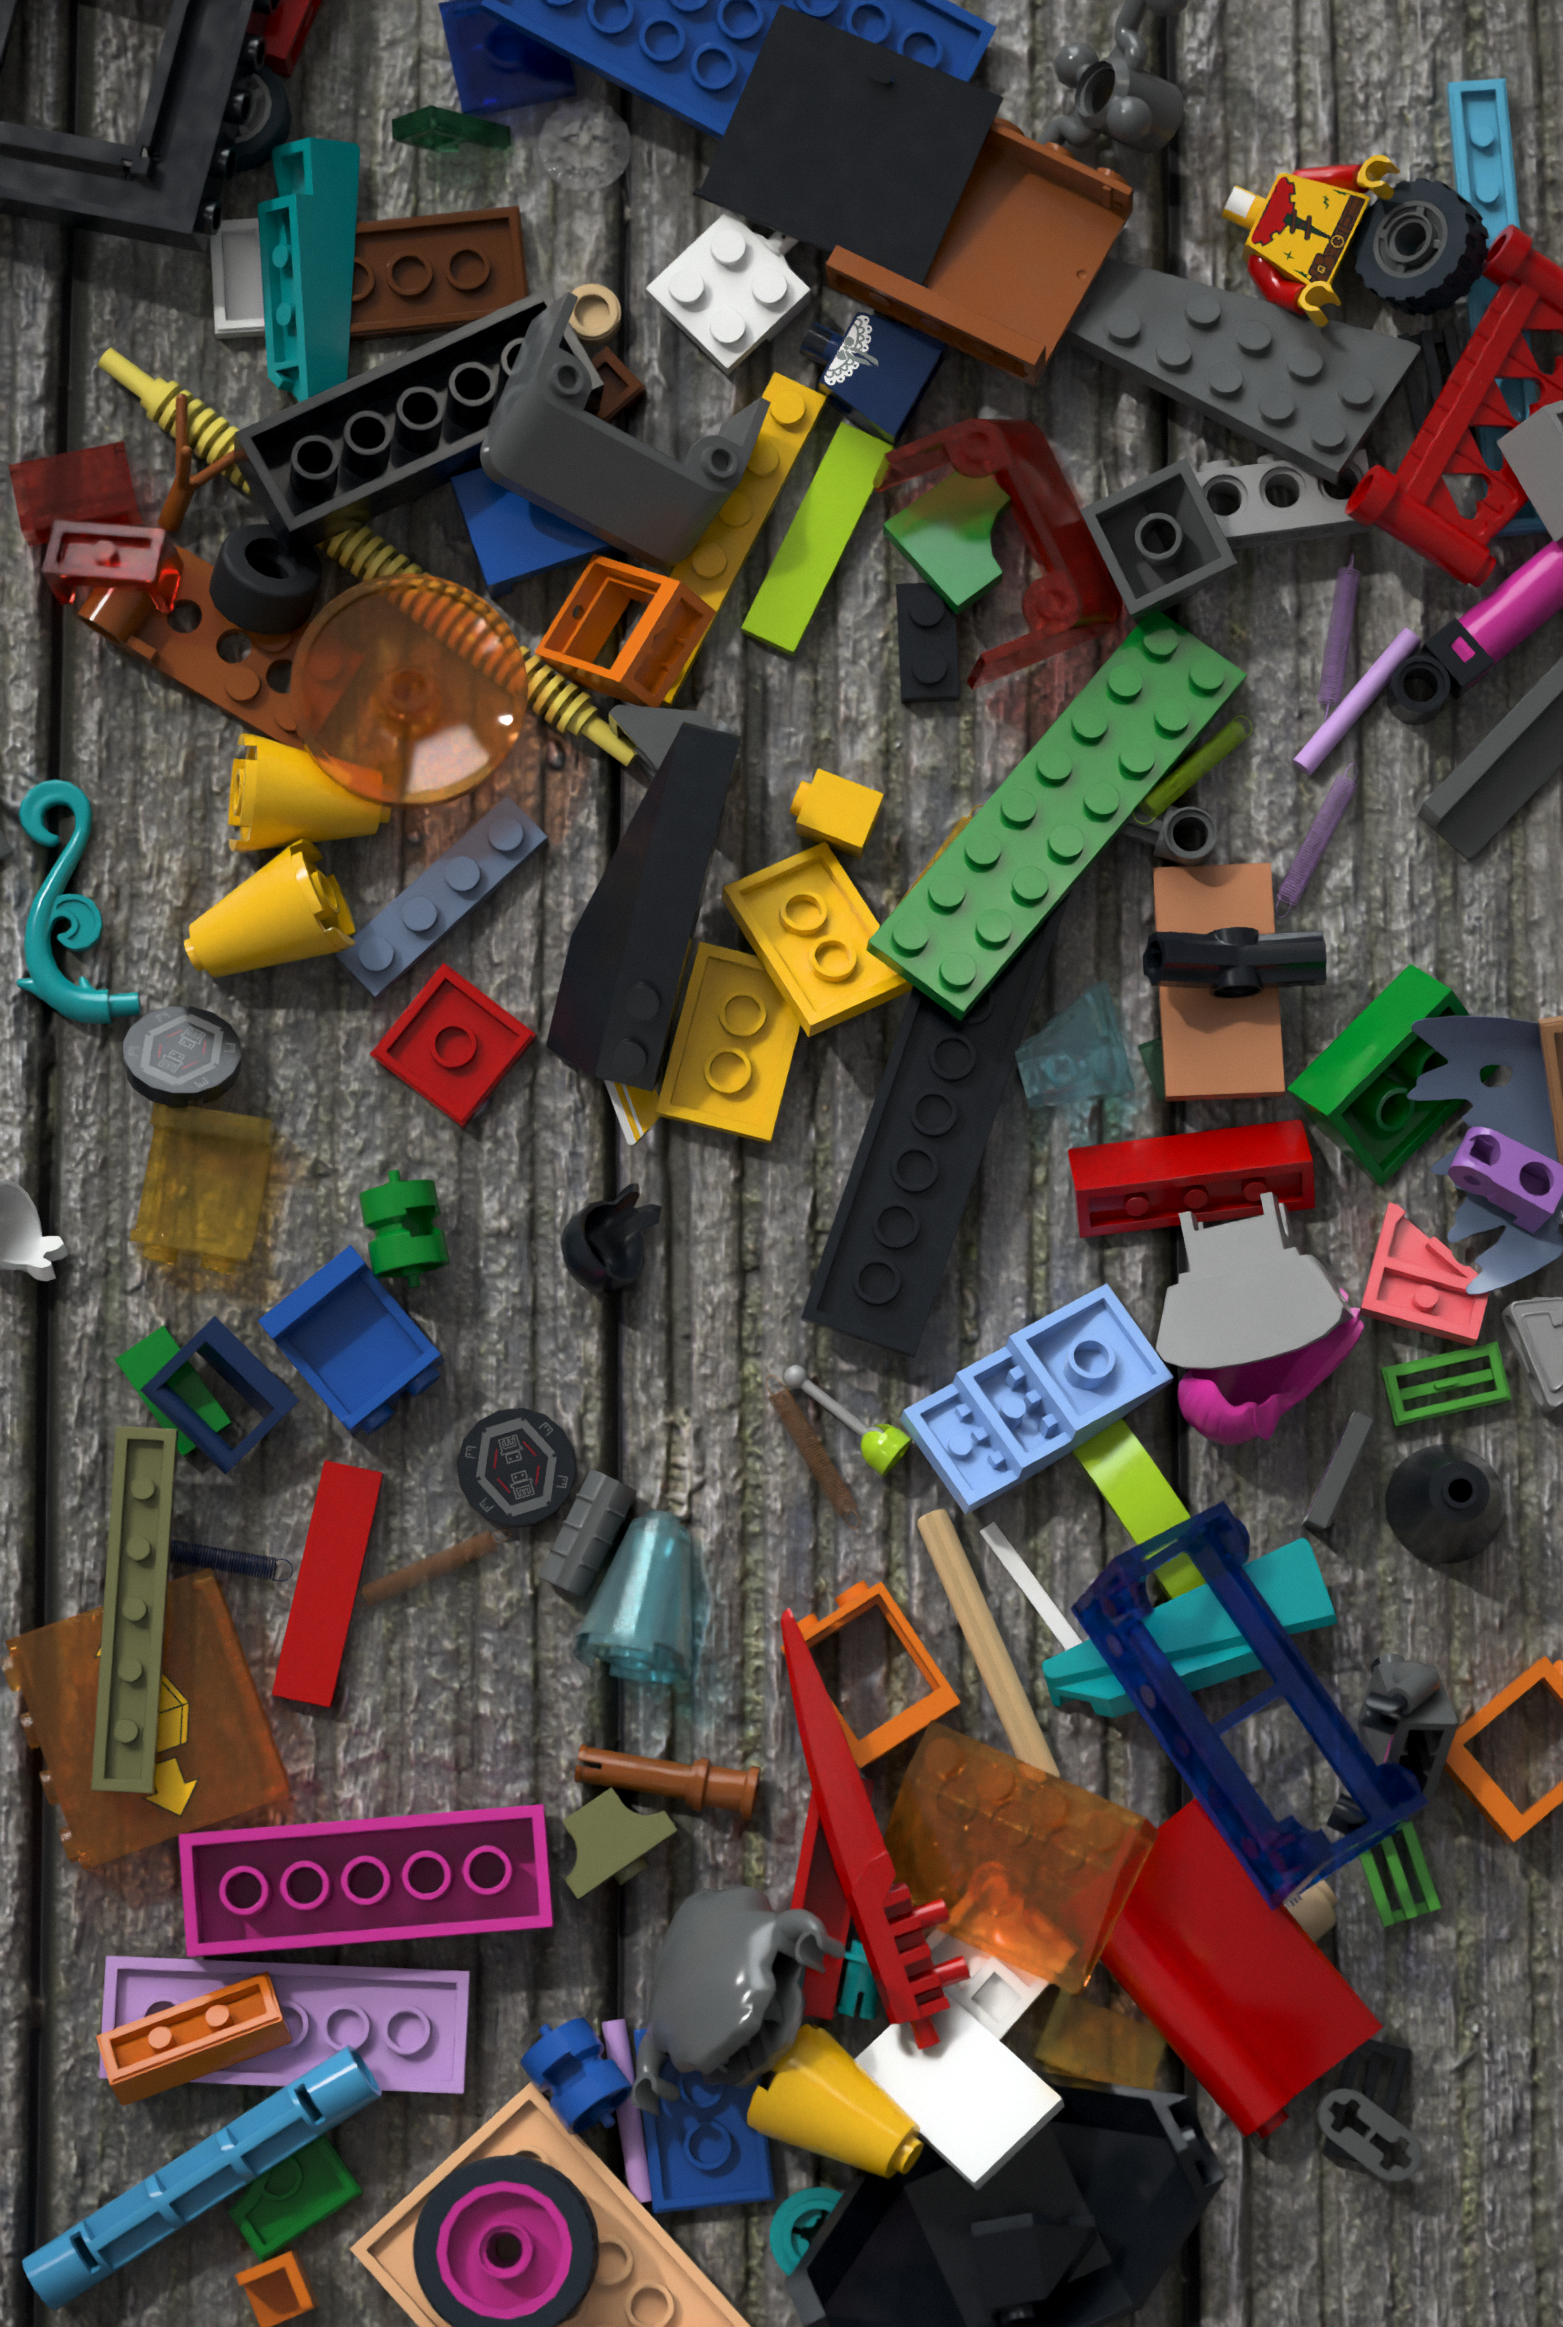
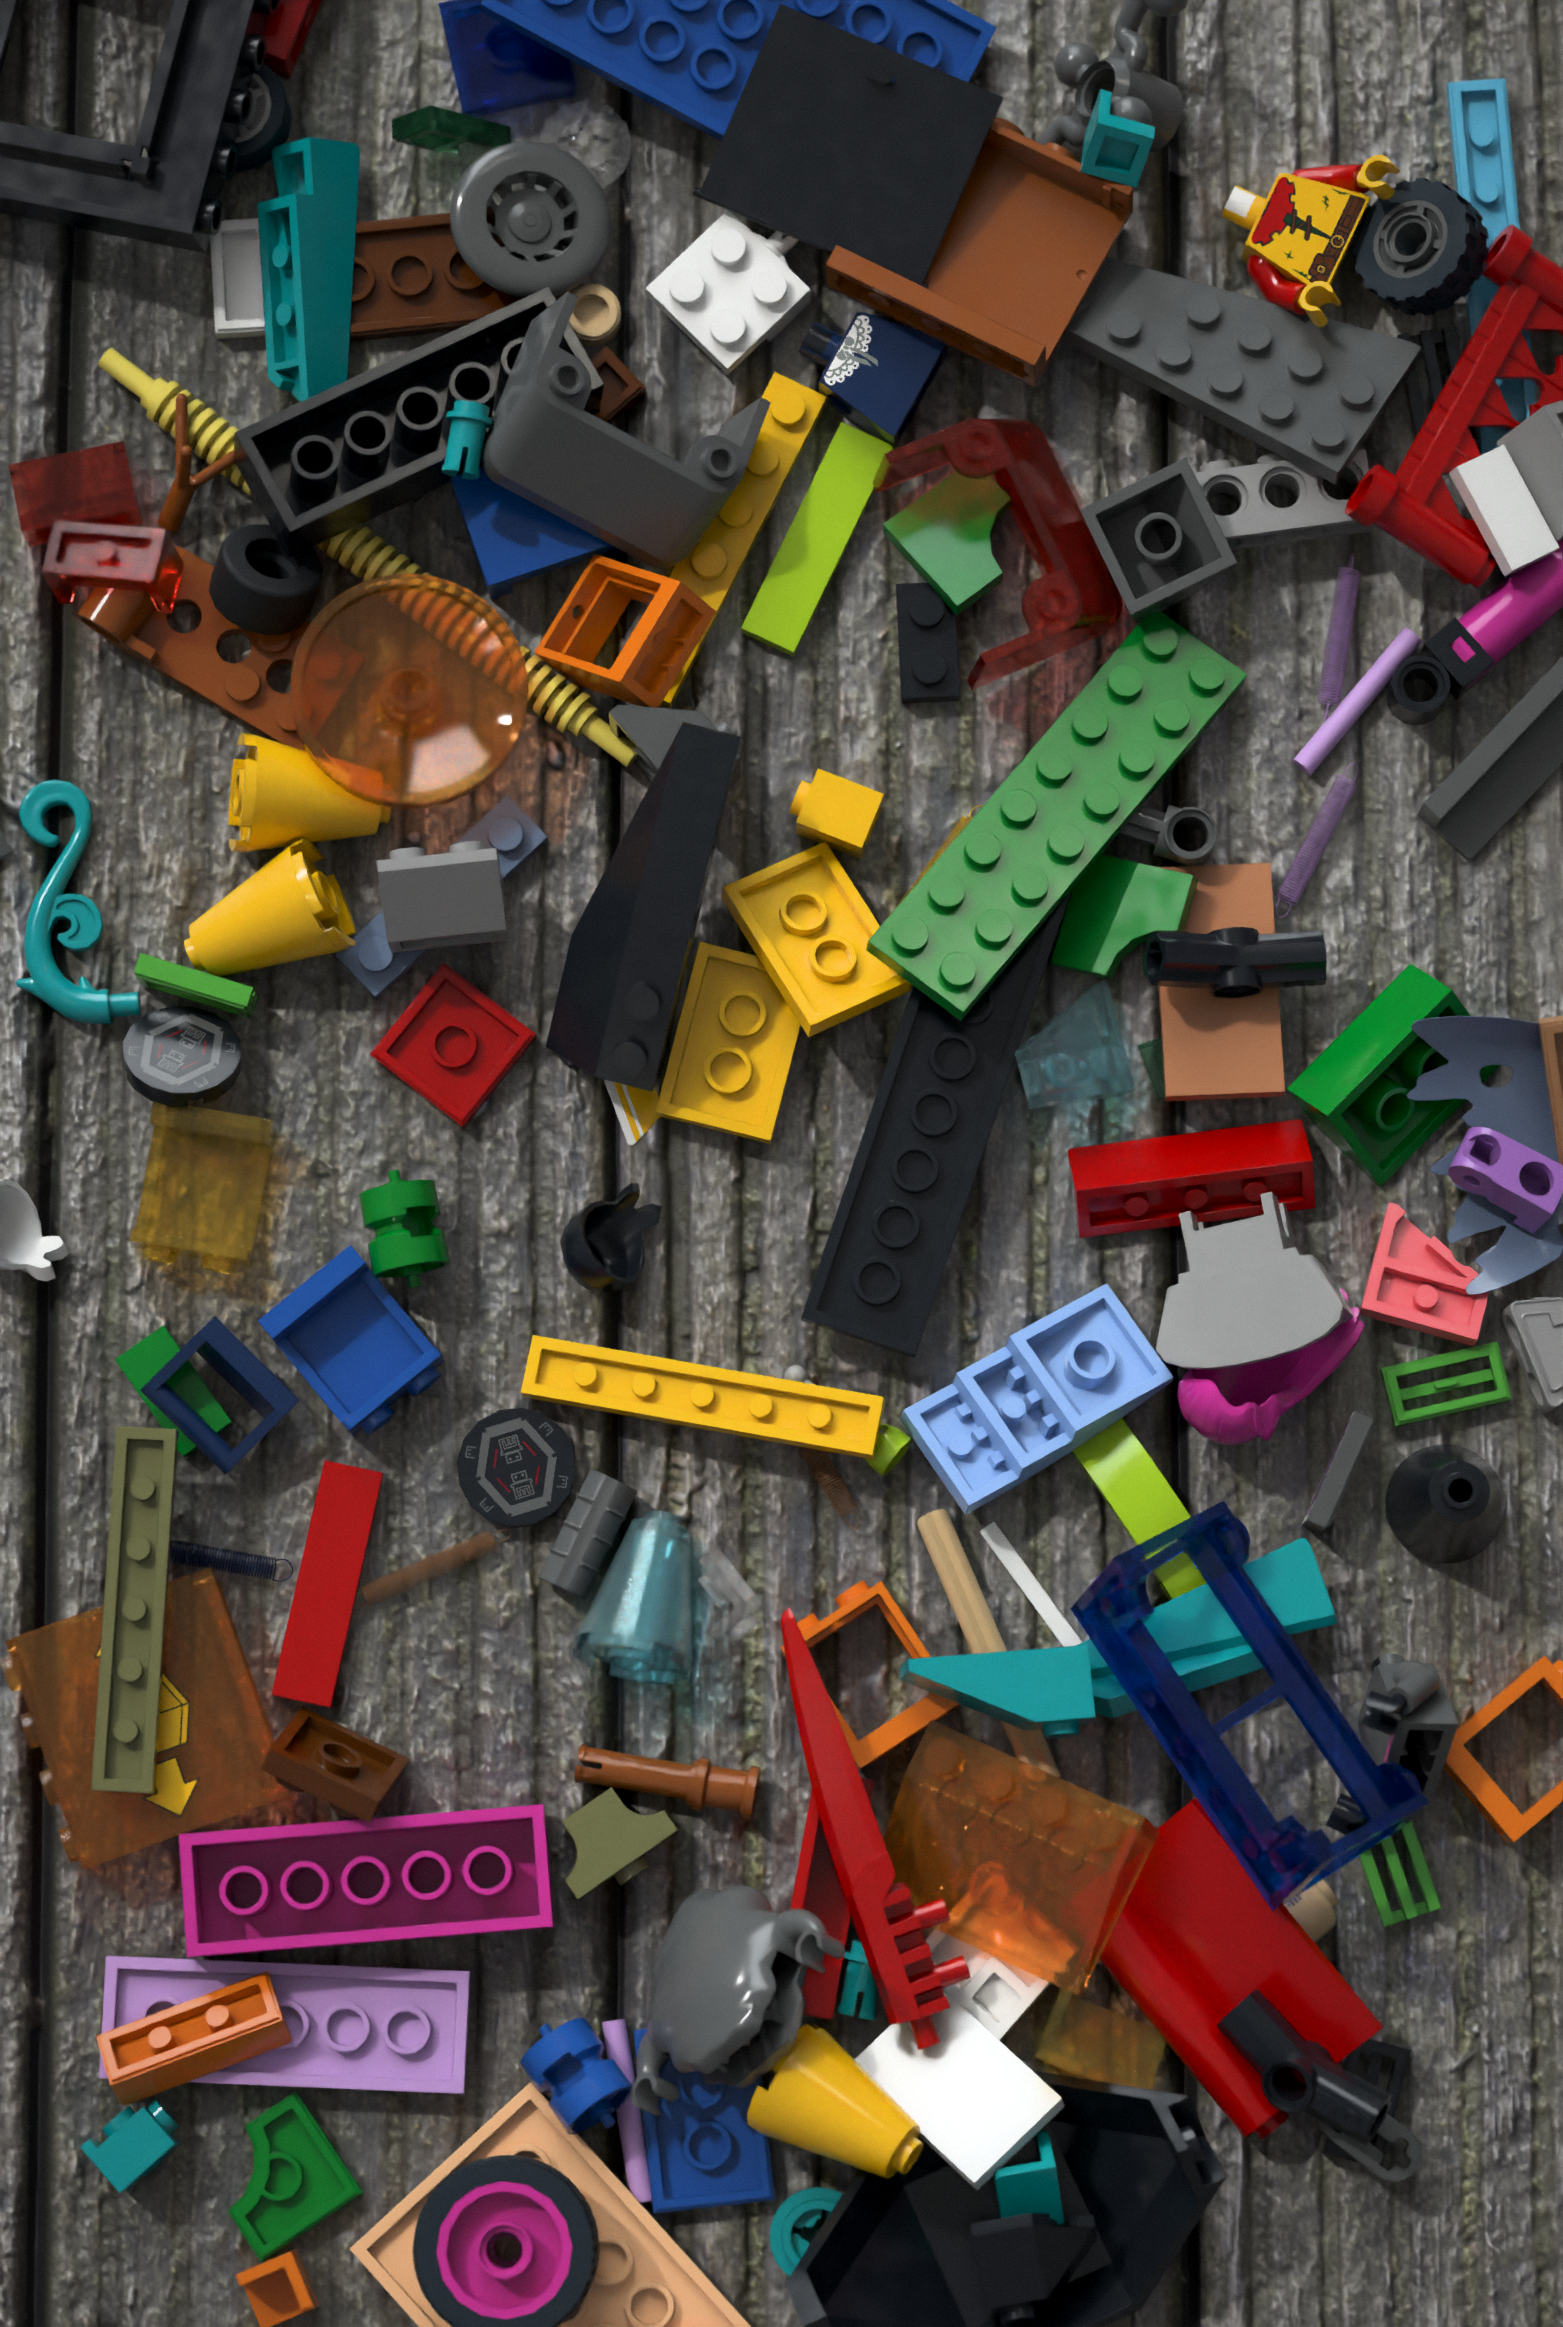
dark azure piece [22,2045,382,2311] -> none
lime piece [1133,715,1252,825] -> none
none -> teal brick [80,2099,182,2193]
none -> bright green tile [134,953,259,1018]
none -> reddish brown plate [261,1706,410,1823]
none -> light grey slope [377,841,509,953]
none -> teal pin [441,400,494,479]
none -> dark grey wheel [450,142,611,298]
none -> yellow plate [521,1335,885,1460]
none -> clear bracket [698,1546,764,1644]
none -> teal slope [899,1645,1096,1739]
none -> teal panel [993,2130,1064,2224]
none -> green tile [1051,855,1199,980]
none -> teal panel [1080,89,1155,188]
none -> black piece [1216,1989,1392,2145]
none -> white tile [1449,444,1560,577]

